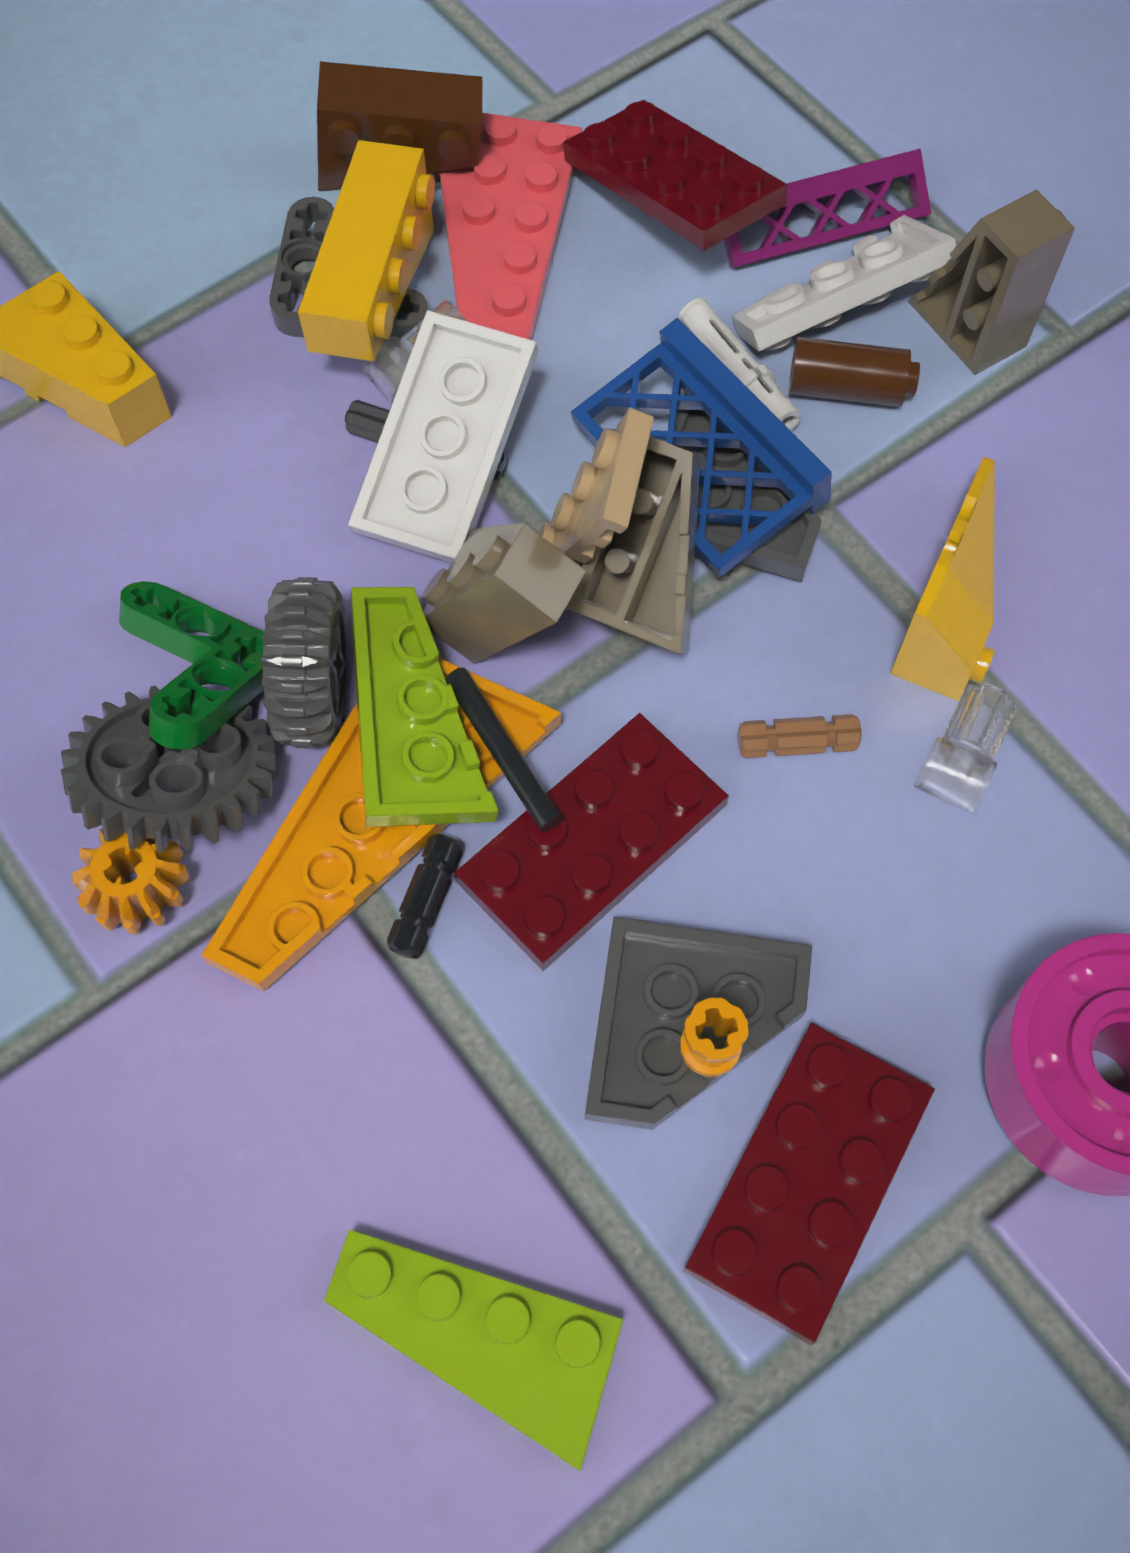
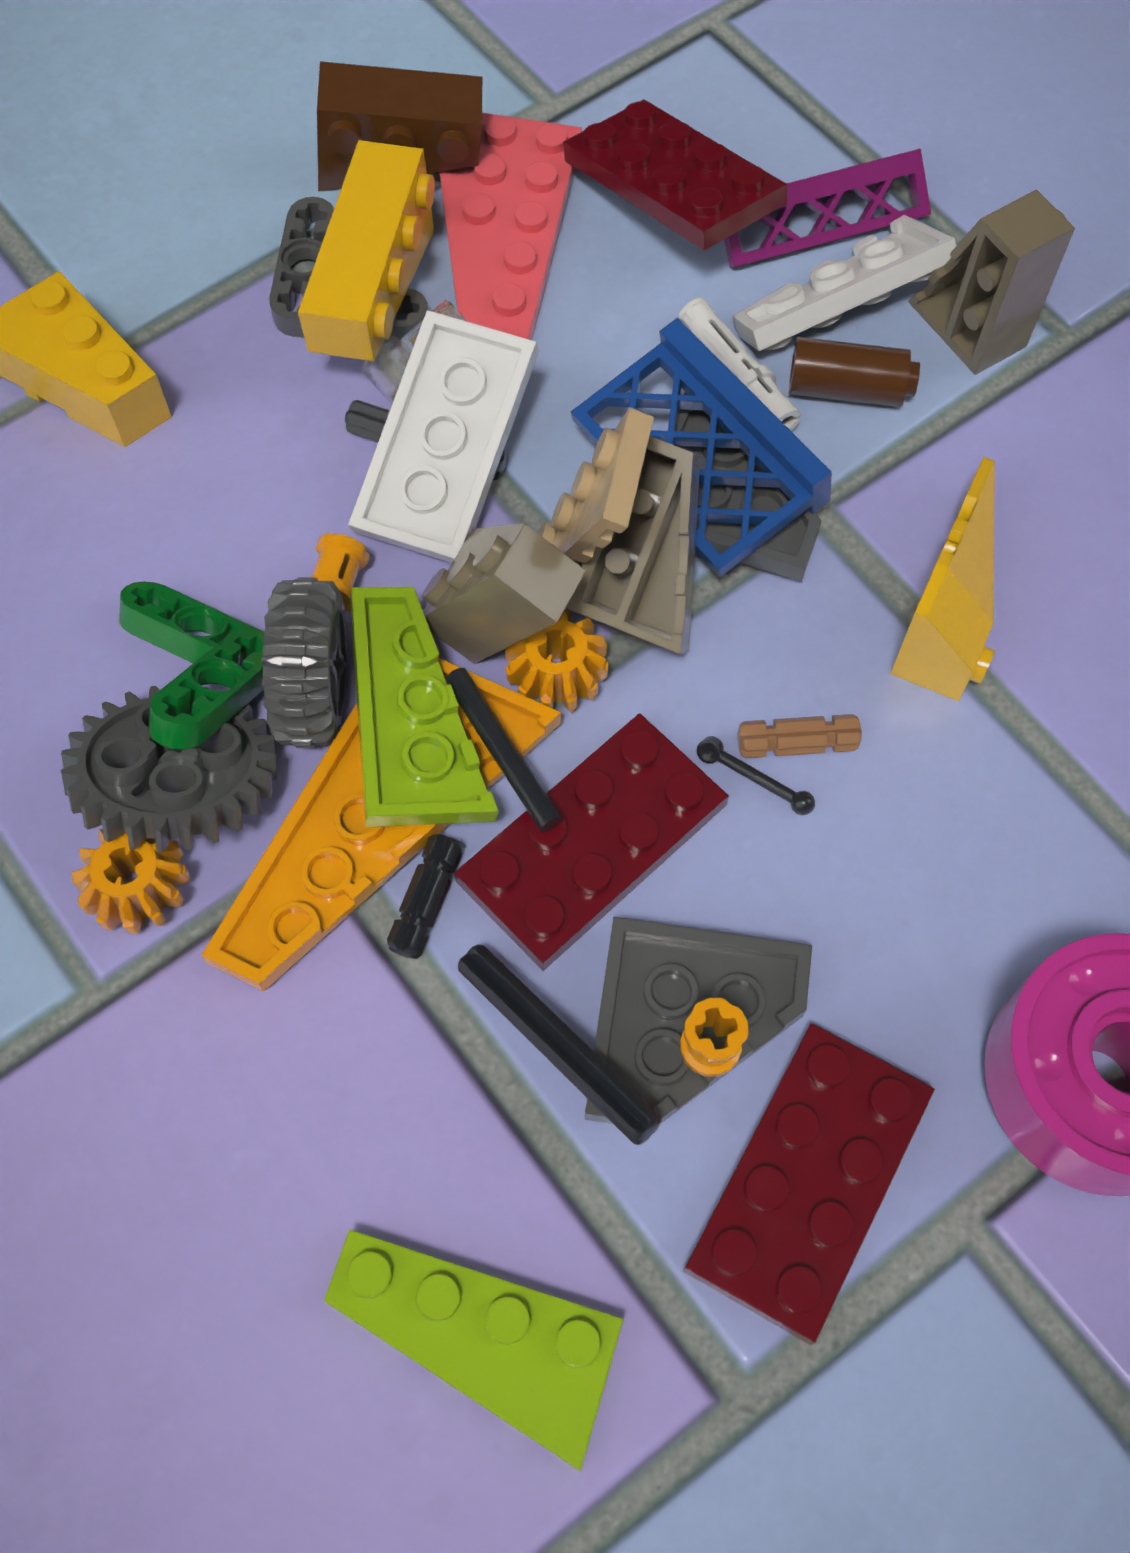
clear piece [914,683,1017,814] -> none
none -> light orange bush [311,533,370,612]
none -> black axle [458,944,662,1145]
none -> light orange gear [505,608,609,714]
none -> black hinge [696,736,815,816]

